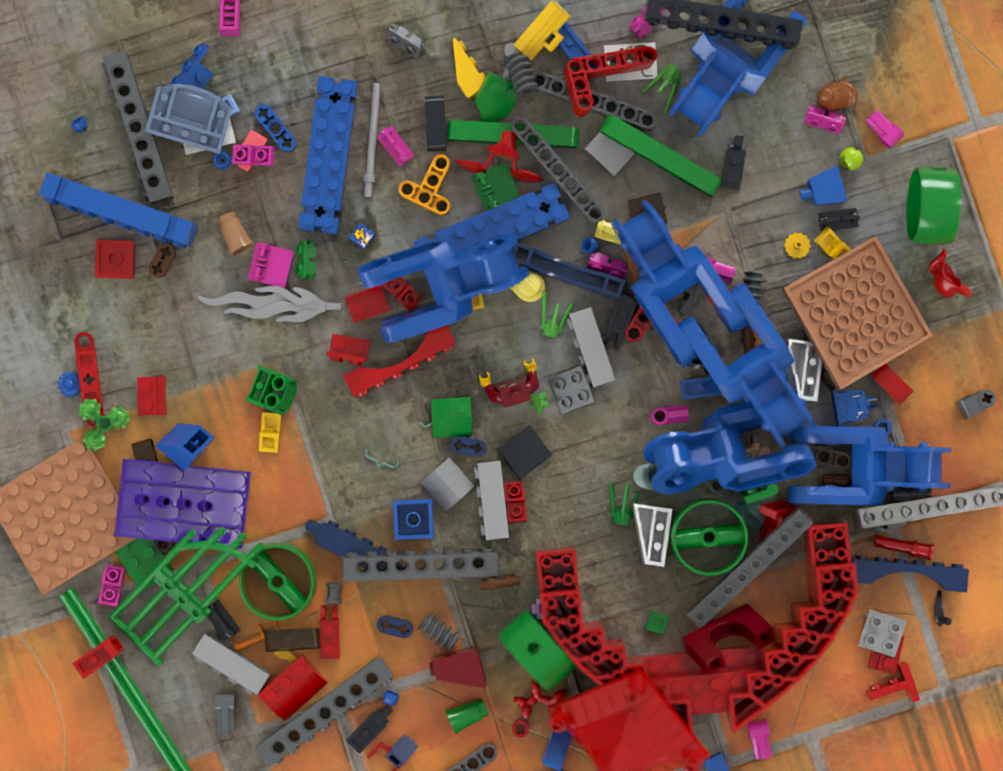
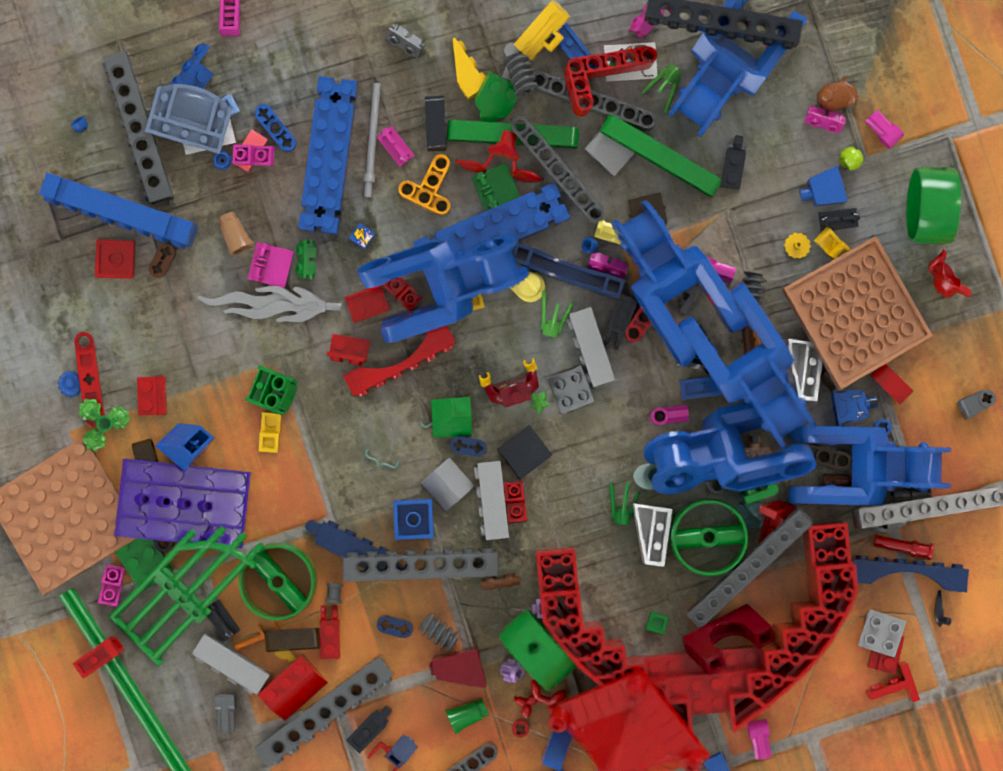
blue hinge [383,690,400,706] -> none
none -> lavender gear [500,658,524,683]

